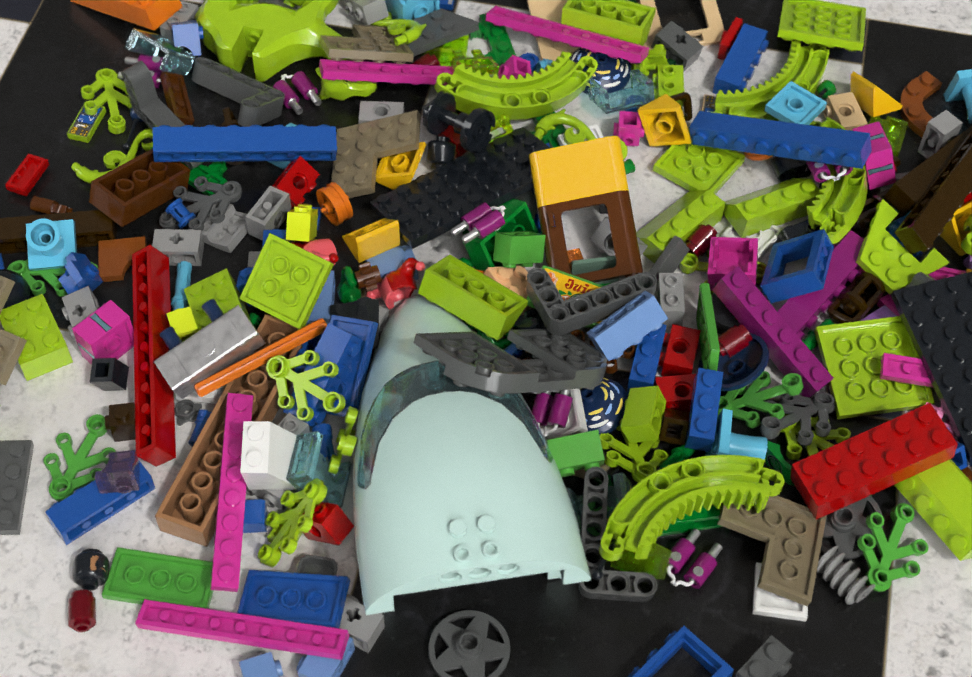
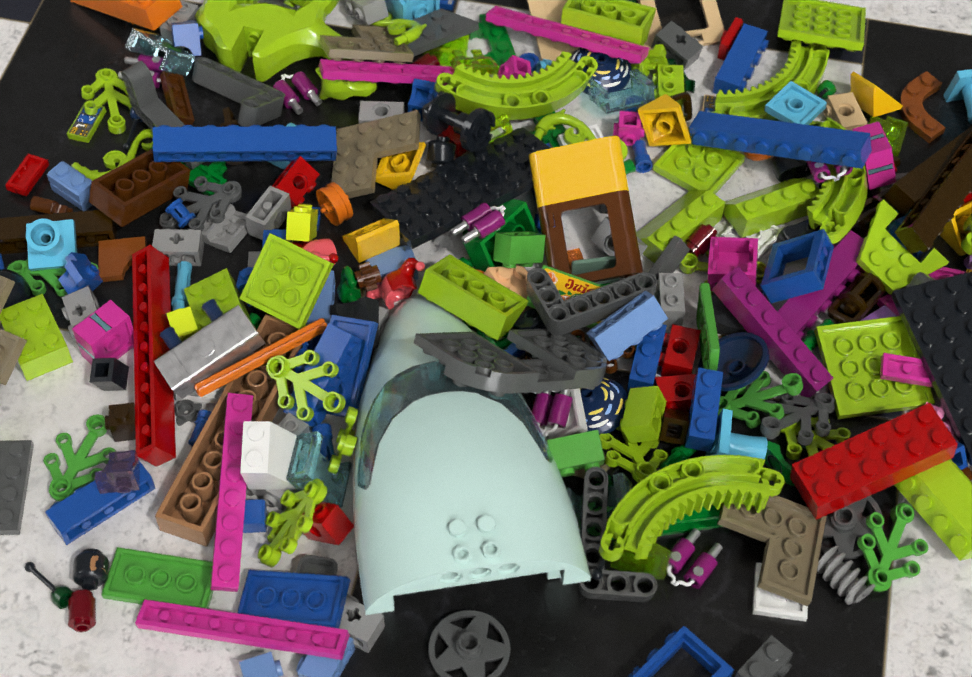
dark red brick [718,324,753,358] -> none
light grey brick [918,110,963,159] -> none
none -> hinge [24,562,73,609]
none -> medium blue brick [47,161,92,211]
none -> blue brick [408,78,438,122]
none -> blue pin [632,140,653,173]
none -> dark green hand [684,72,695,93]

